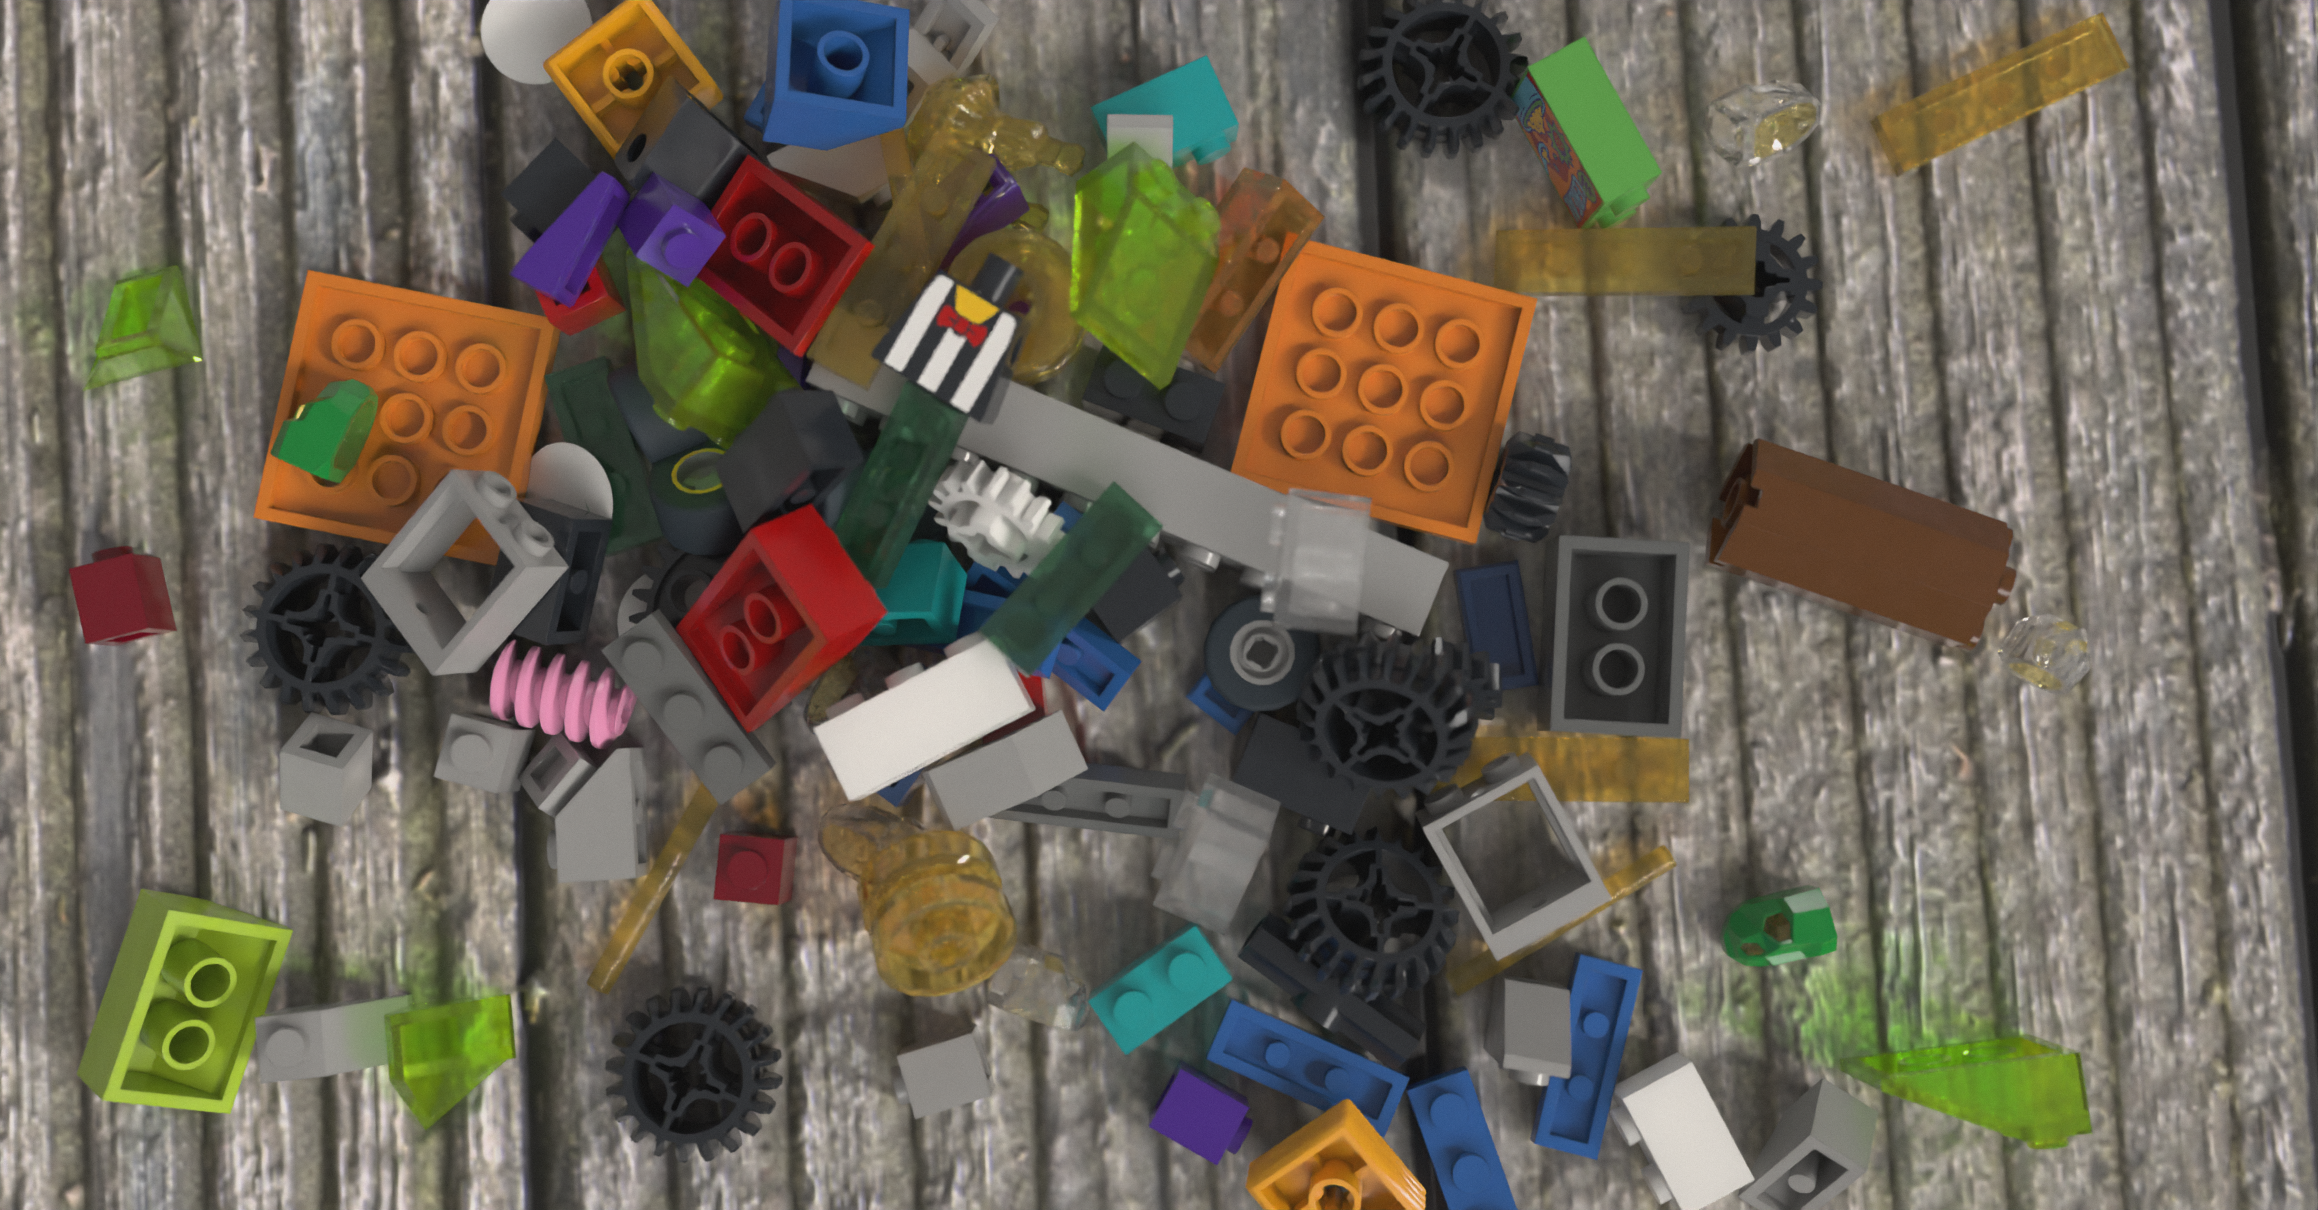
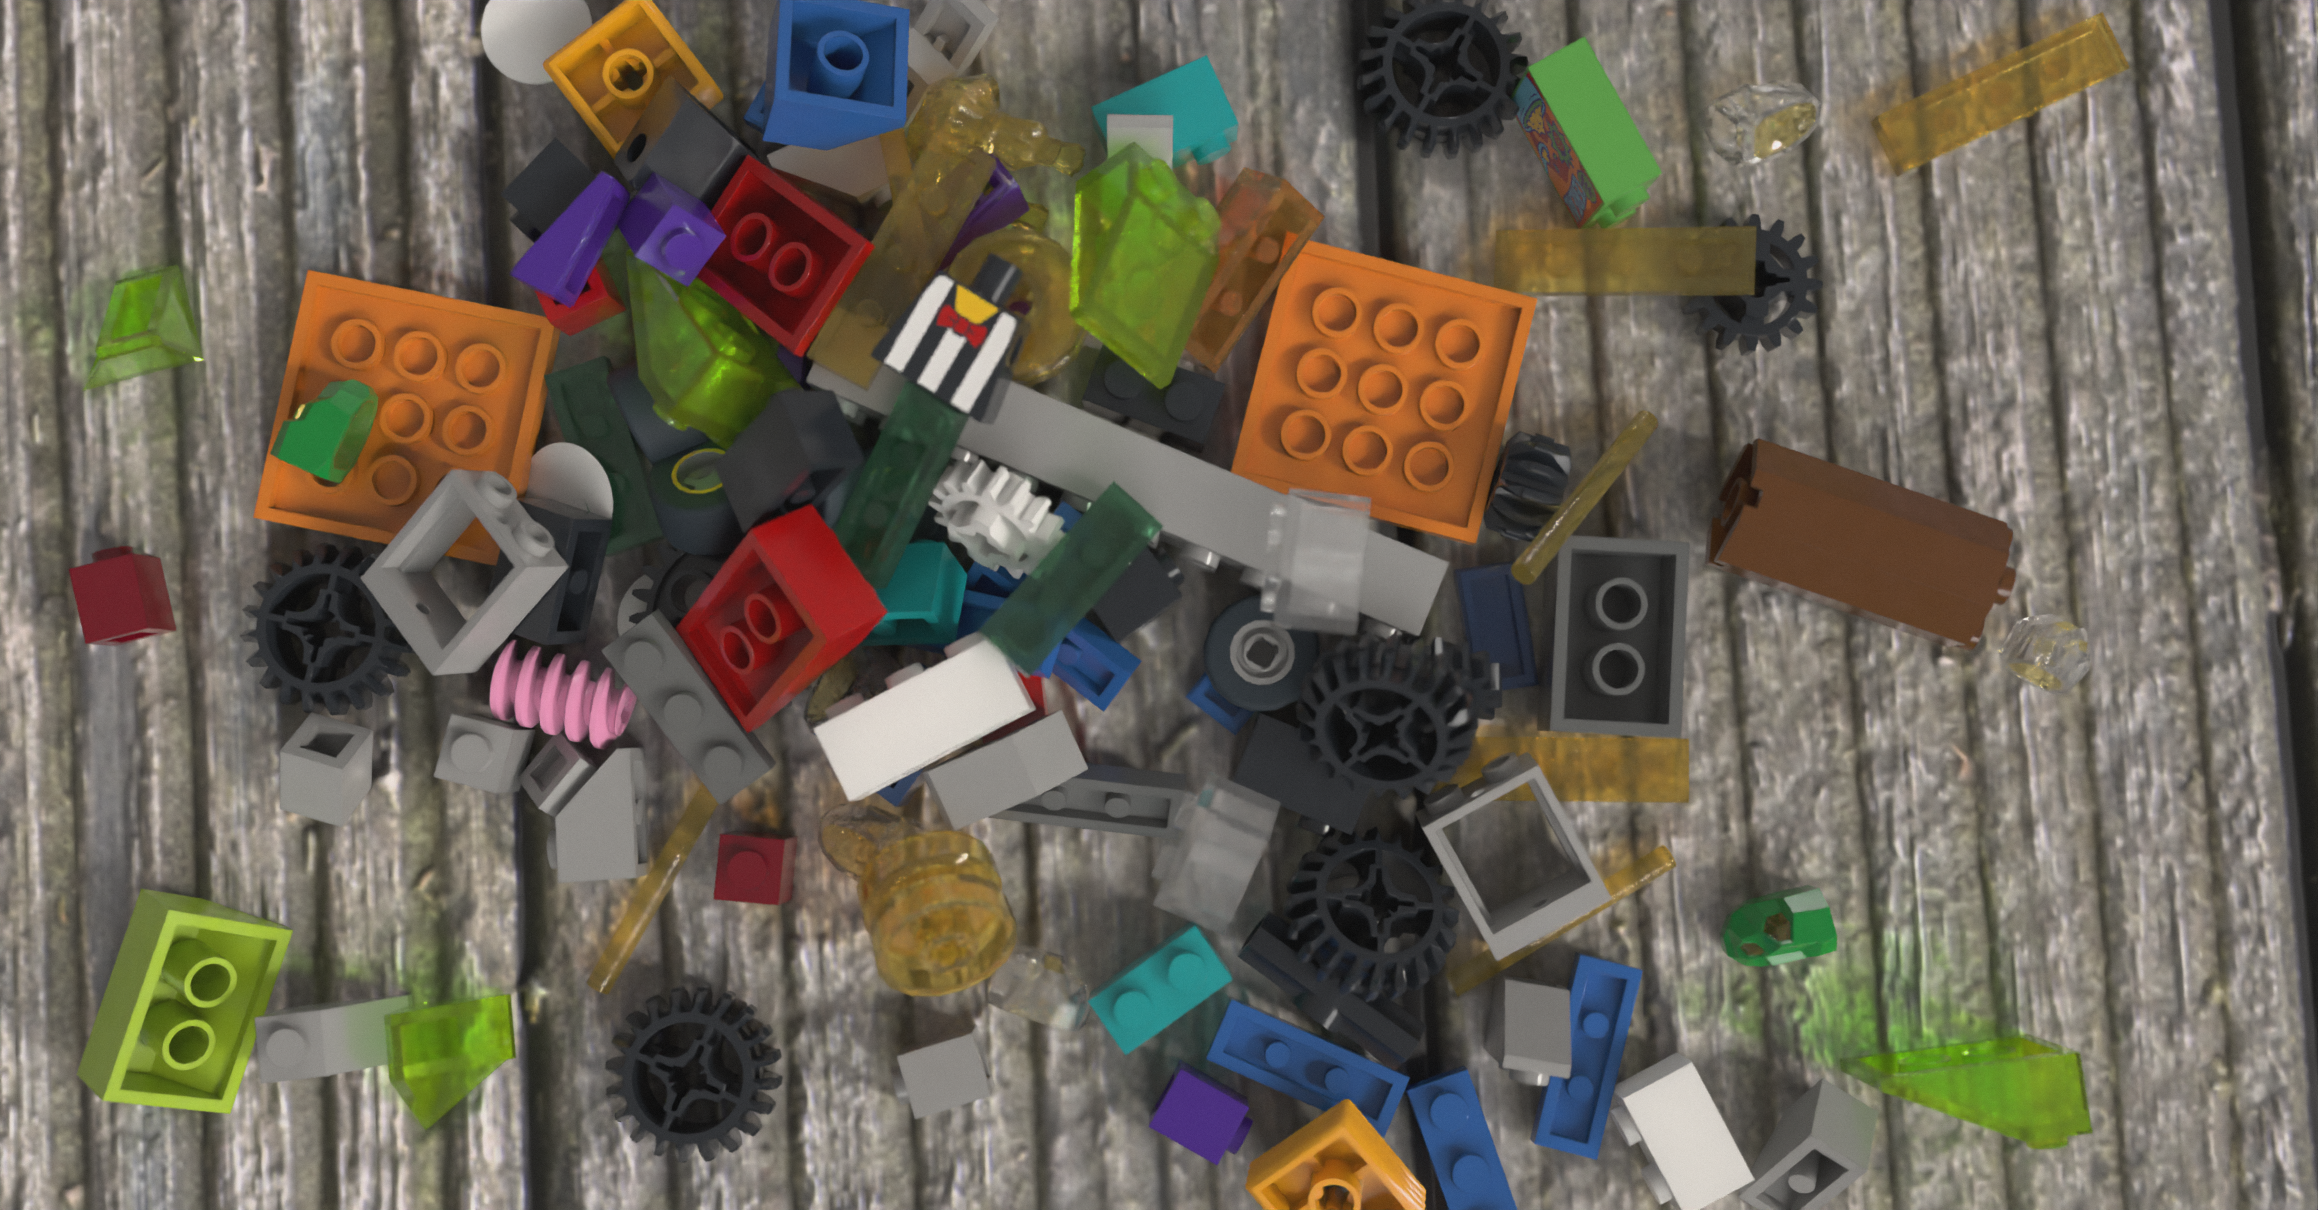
none -> clear yellow bar [1511,410,1659,585]

